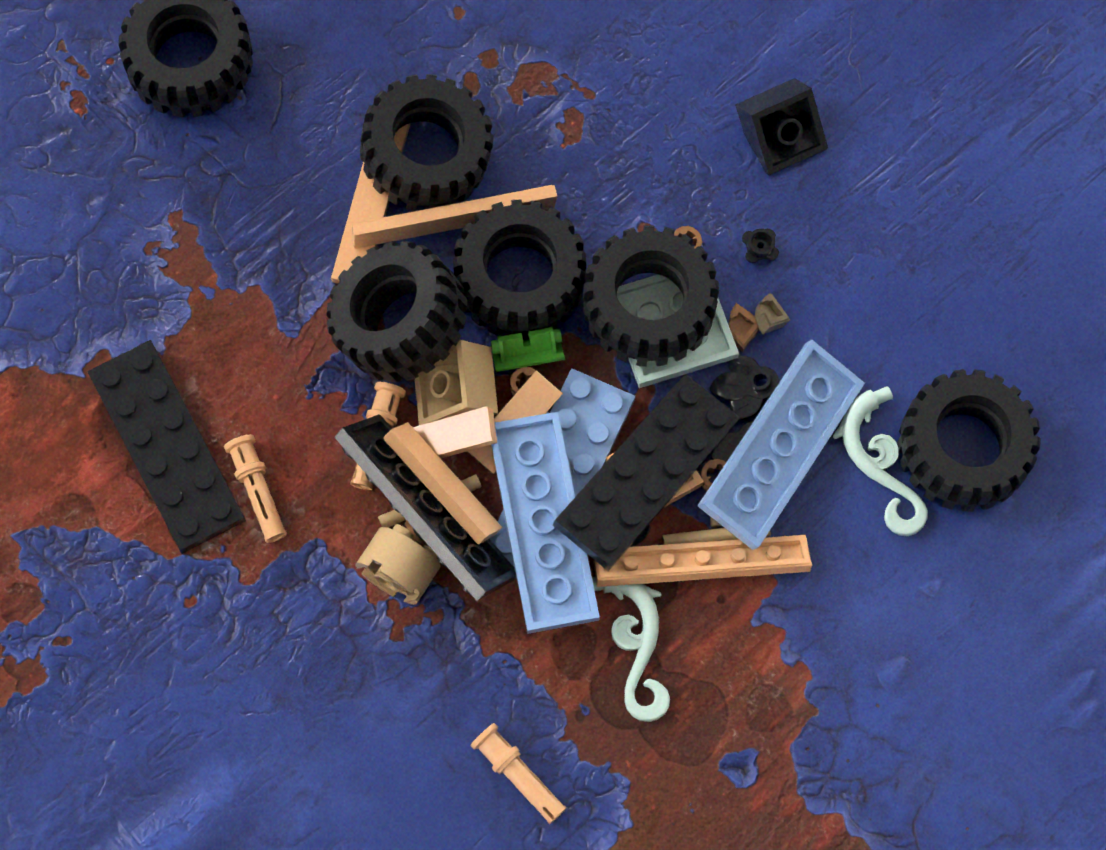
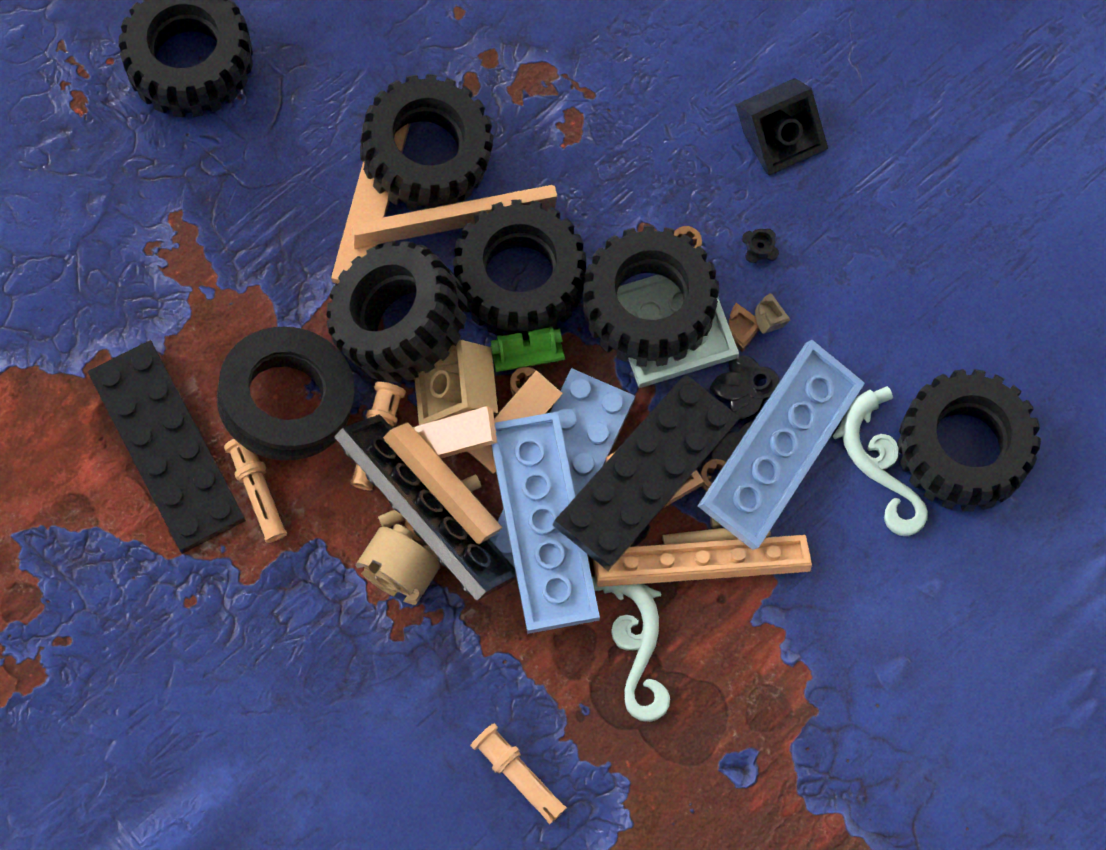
none -> black tyre [217,326,355,460]

